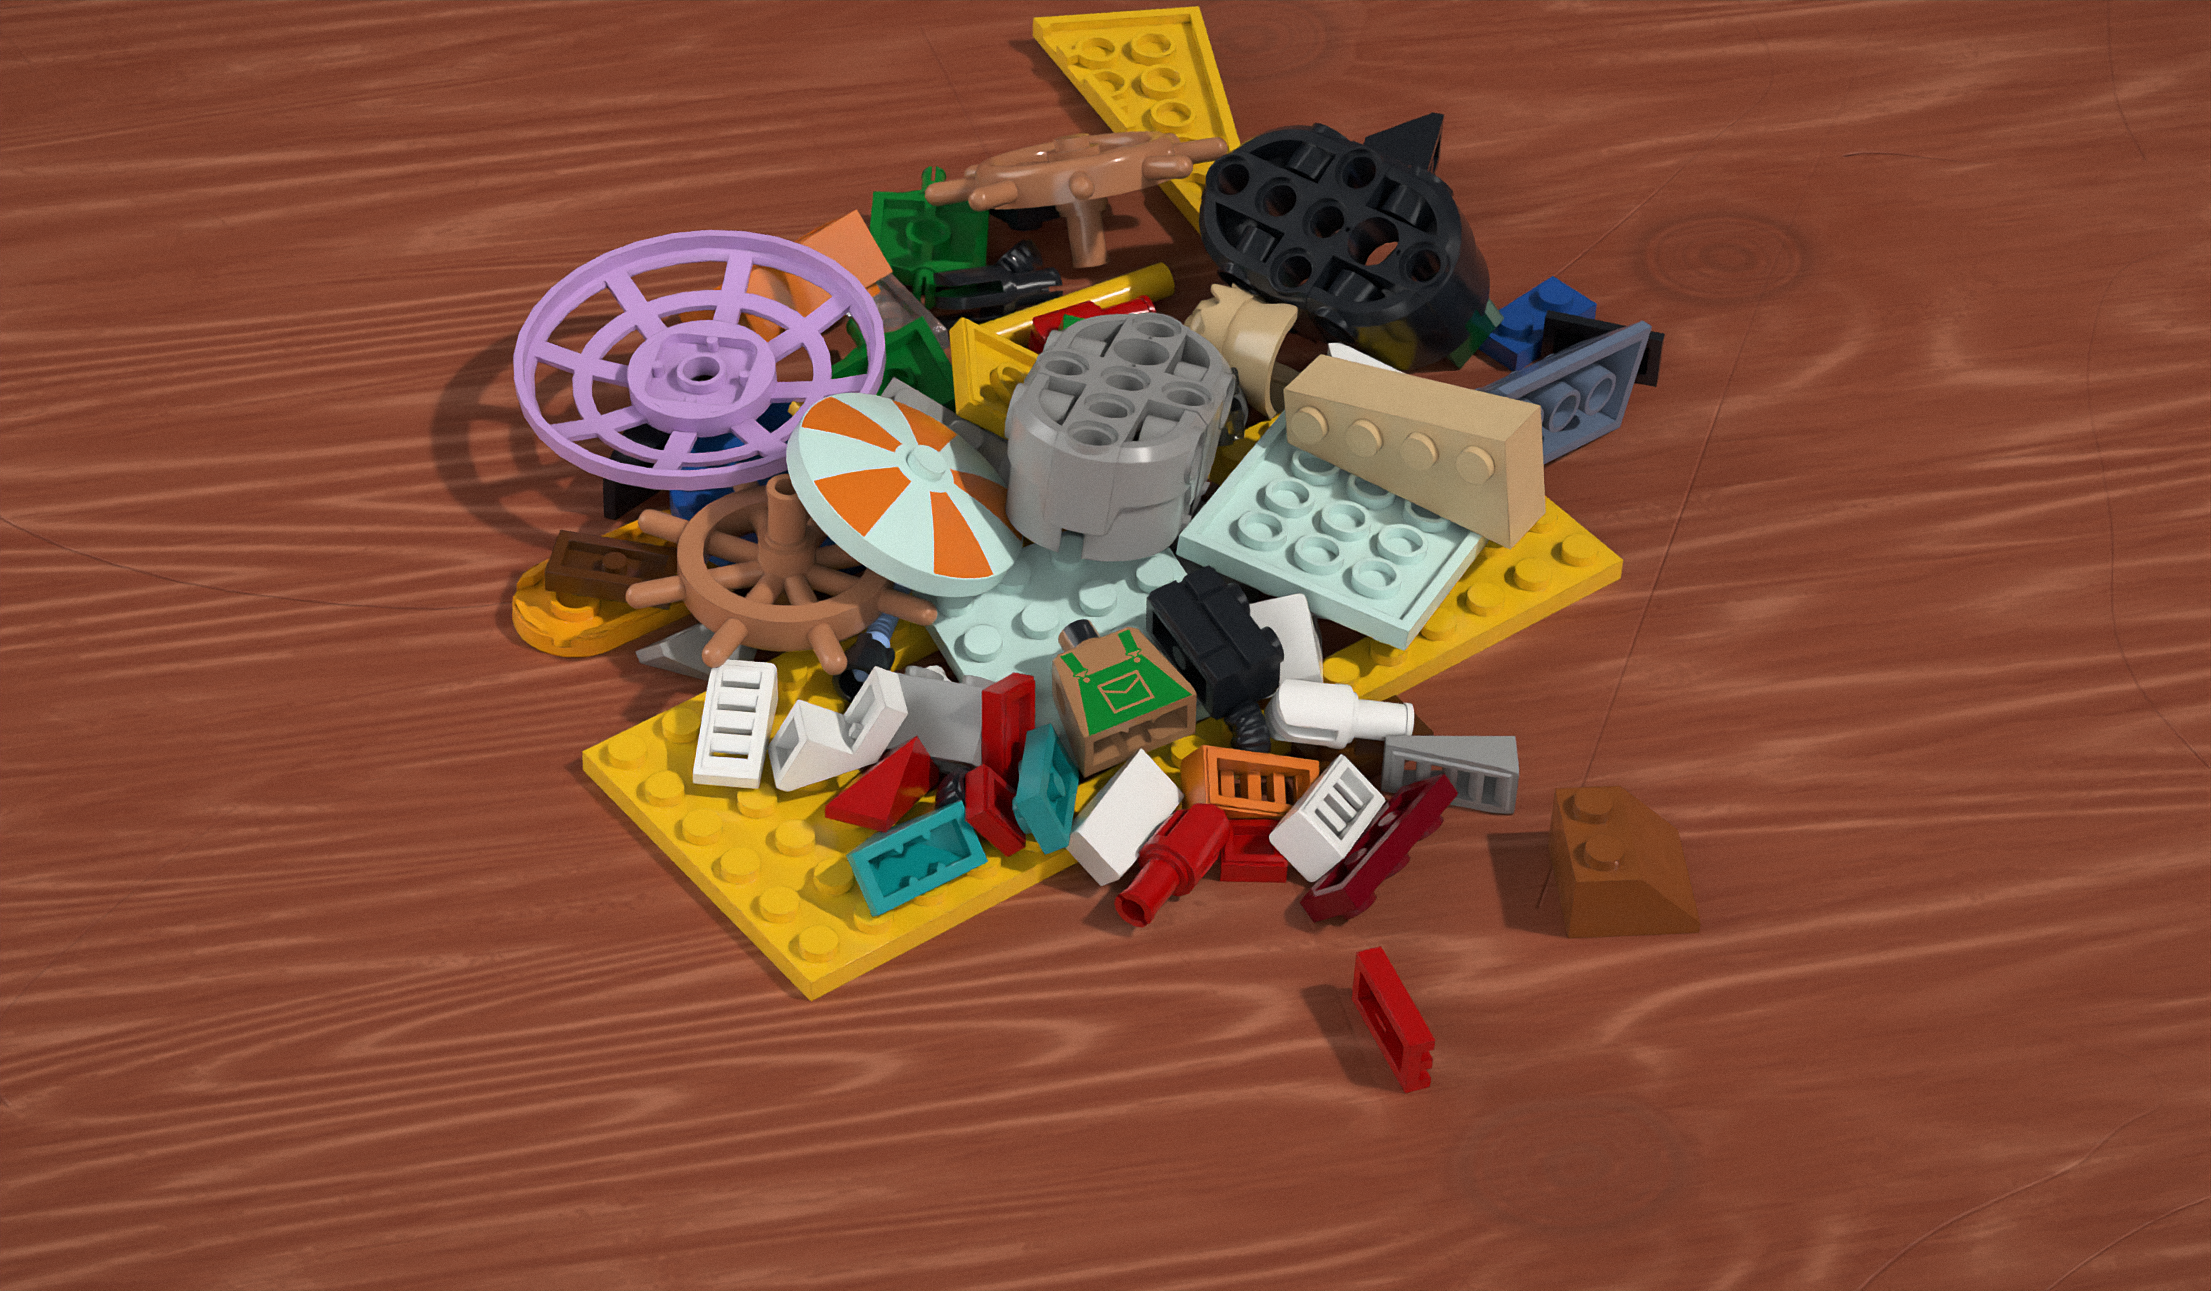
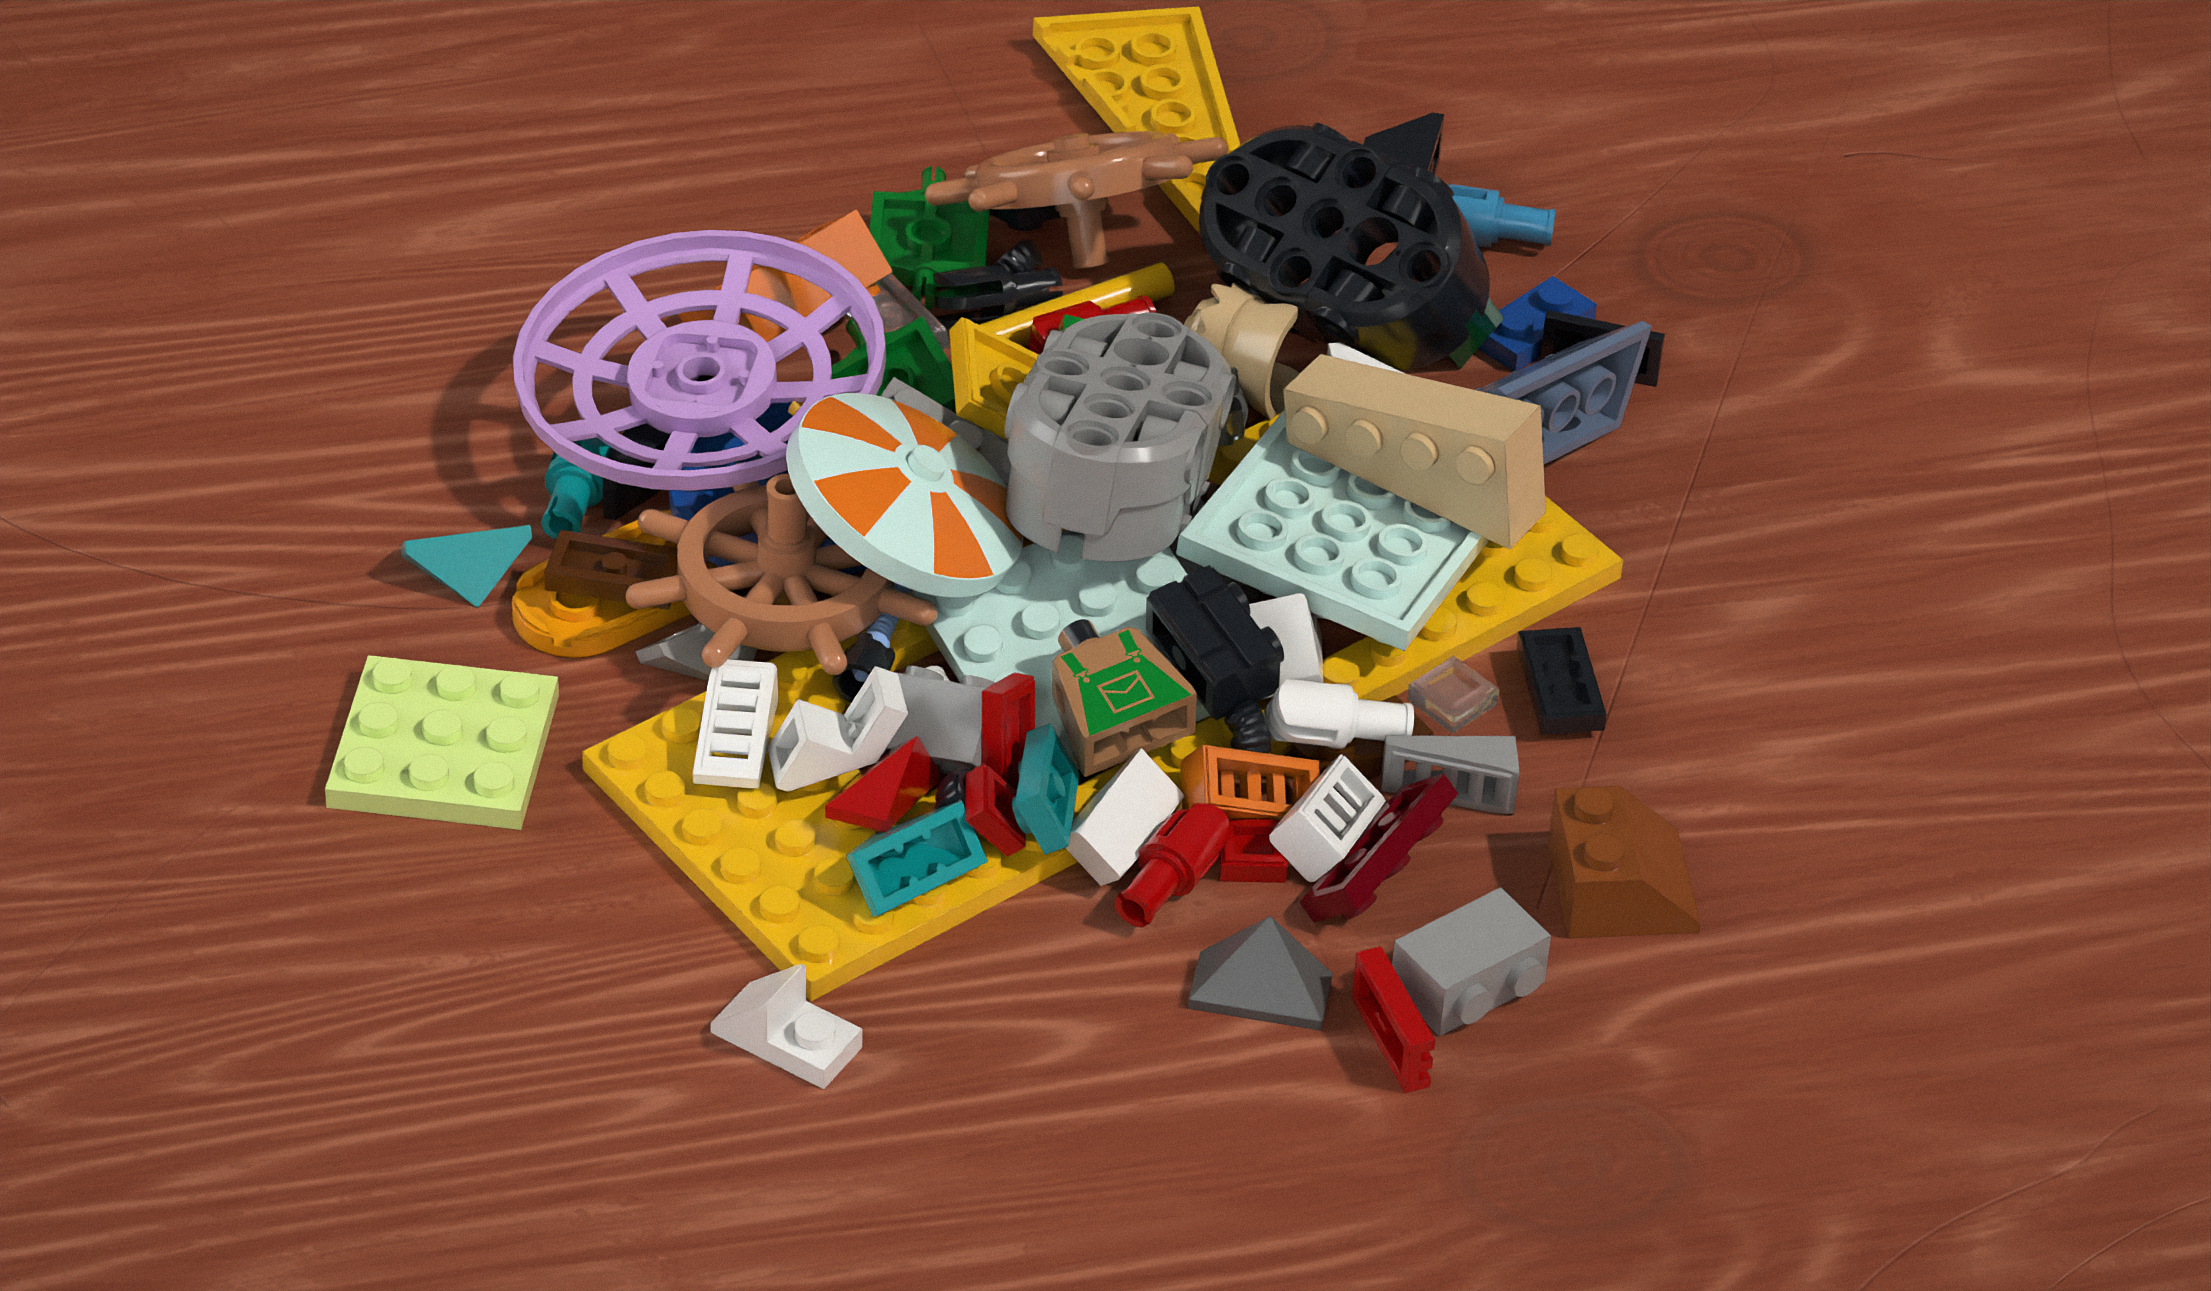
none -> yellowish green plate [325,655,559,830]
none -> teal slope [400,525,532,608]
none -> teal arm [541,437,614,540]
none -> white slope [711,964,863,1089]
none -> dark grey slope [1188,916,1333,1031]
none -> light grey brick [1392,887,1551,1037]
none -> clear tile [1407,656,1499,734]
none -> dark azure arm [1448,184,1556,248]
none -> black plate [1516,627,1607,735]

